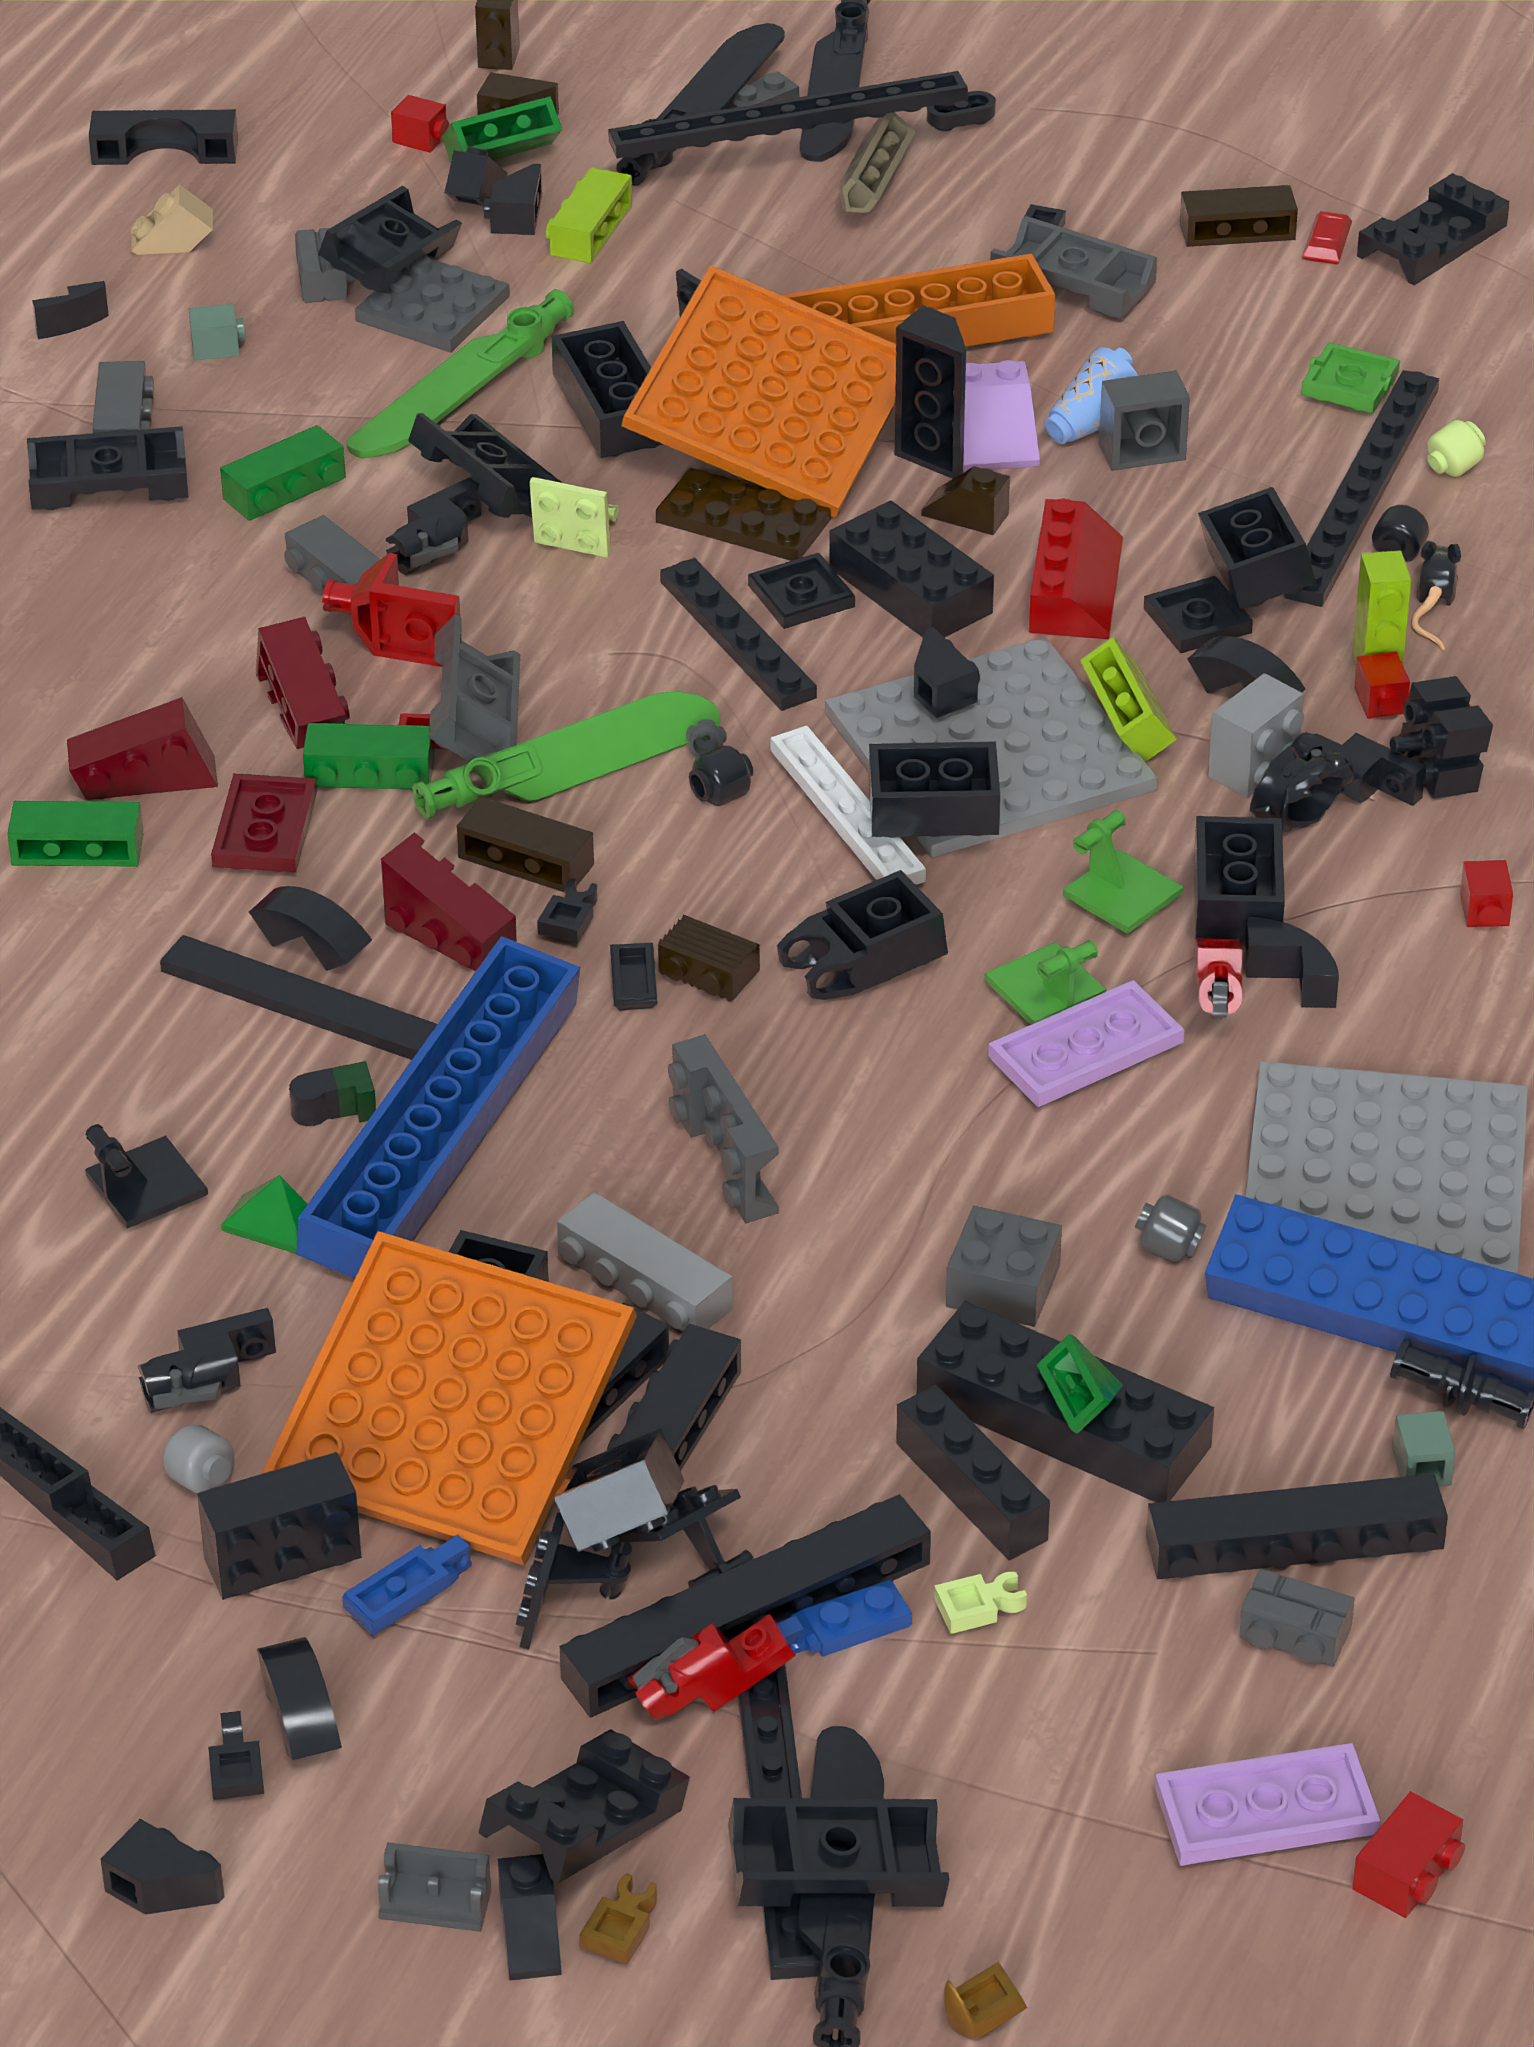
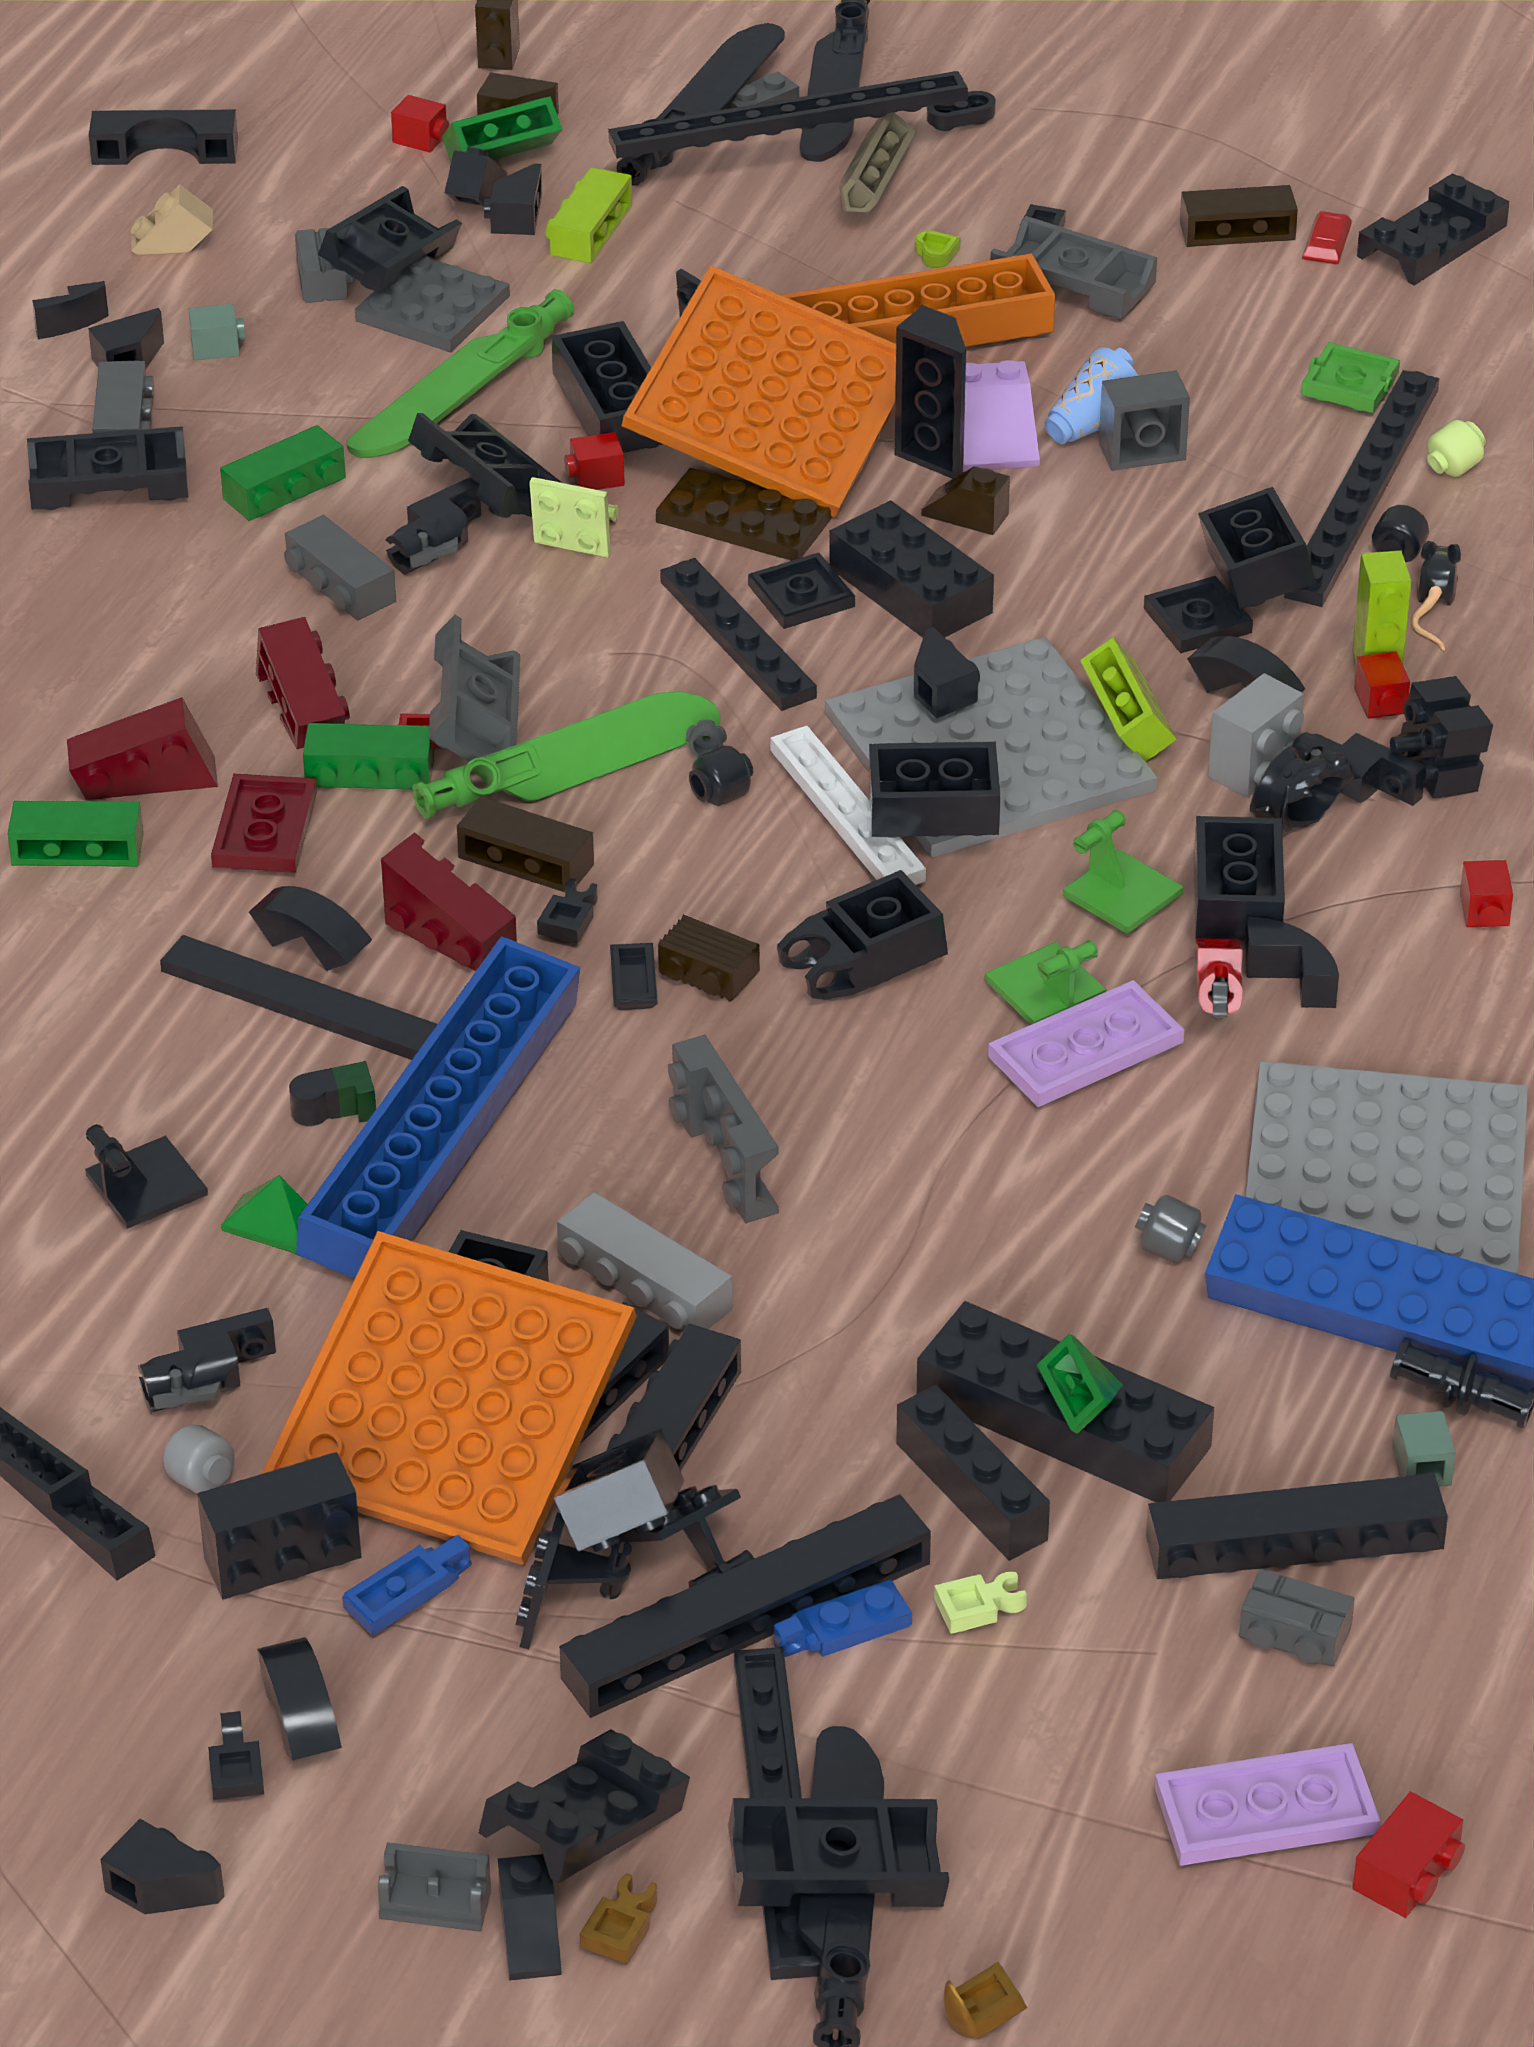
red plate [322,553,462,667] -> none
red plate [628,1614,796,1721] -> none
dark grey brick [946,1205,1062,1327] -> none
red slope [1029,498,1123,639] -> none
none -> black slope [88,308,164,369]
none -> red brick [564,432,625,490]
none -> lime tile [915,230,961,268]

